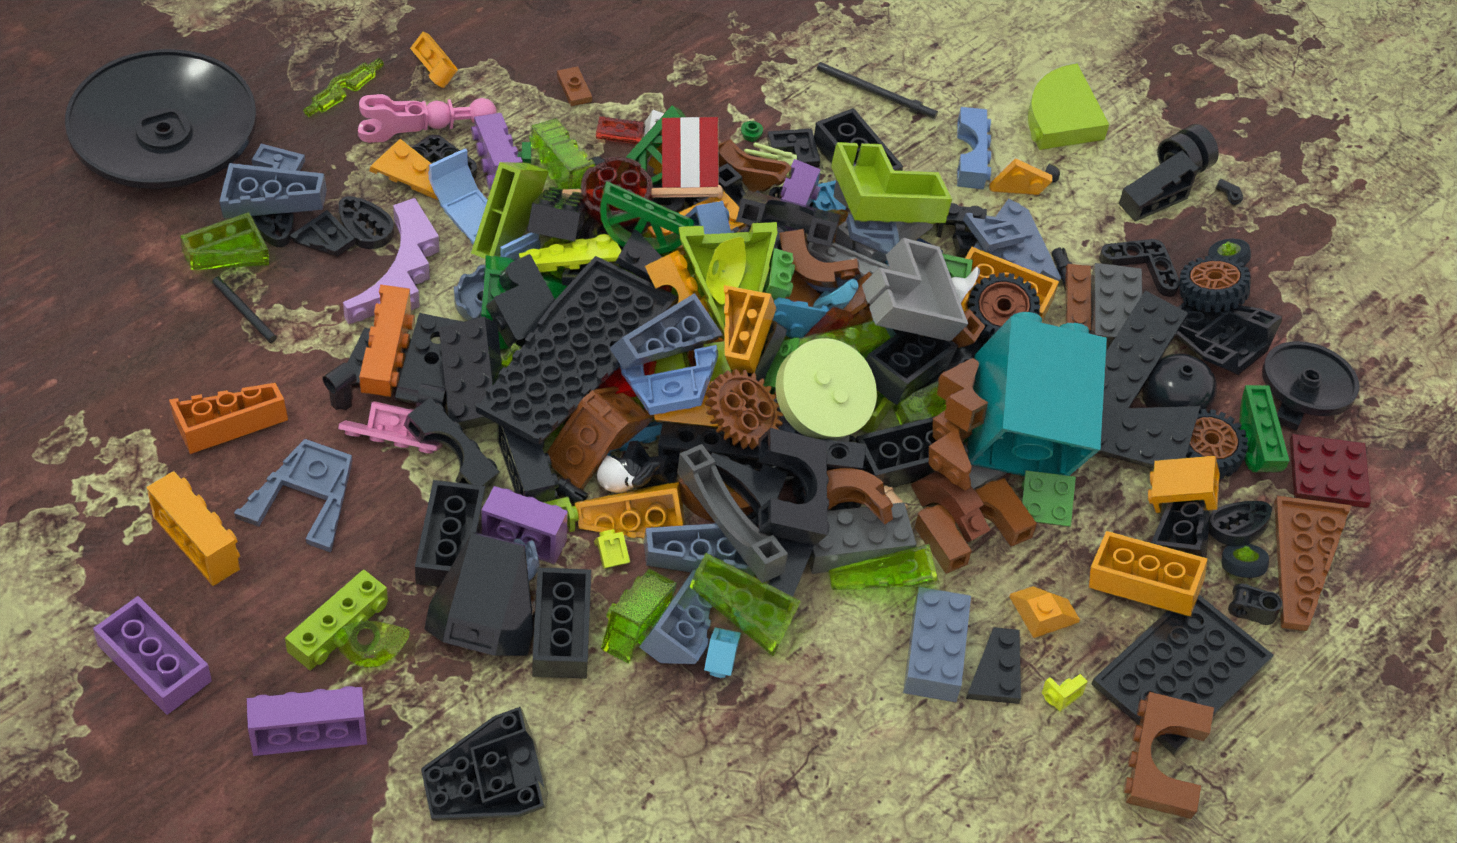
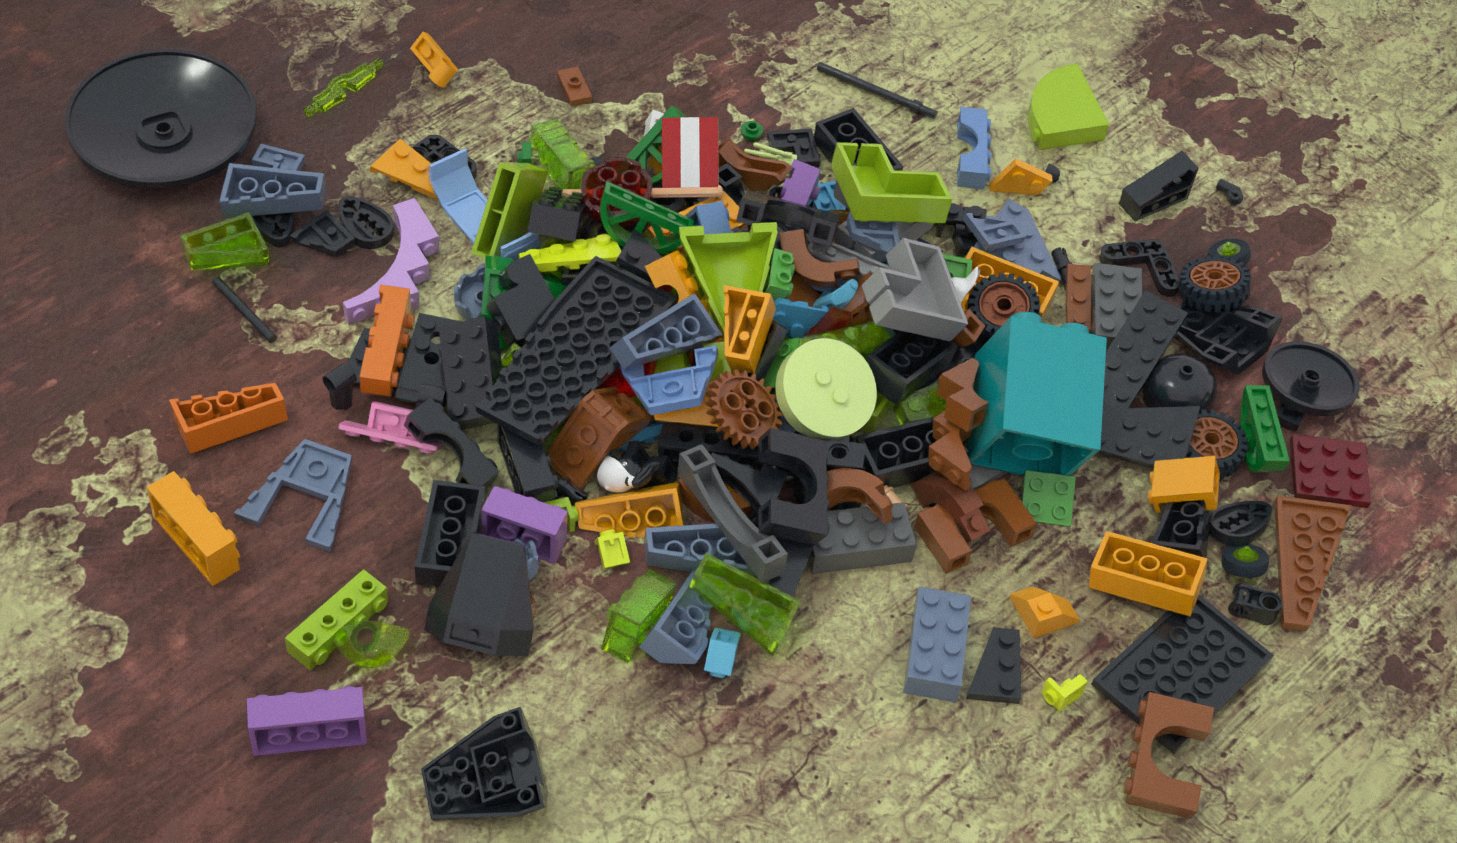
medium lavender brick [93,596,212,715] -> none
bright pink piece [358,94,497,143] -> none
medium lavender wedge [471,113,523,189] -> none
black brick [532,567,591,679] -> none
clear red plate [596,116,644,144] -> none
neon yellow piece [706,237,746,305] -> none
clear neon green wedge [828,544,940,590] -> none
black wheel [1157,124,1219,175] -> none

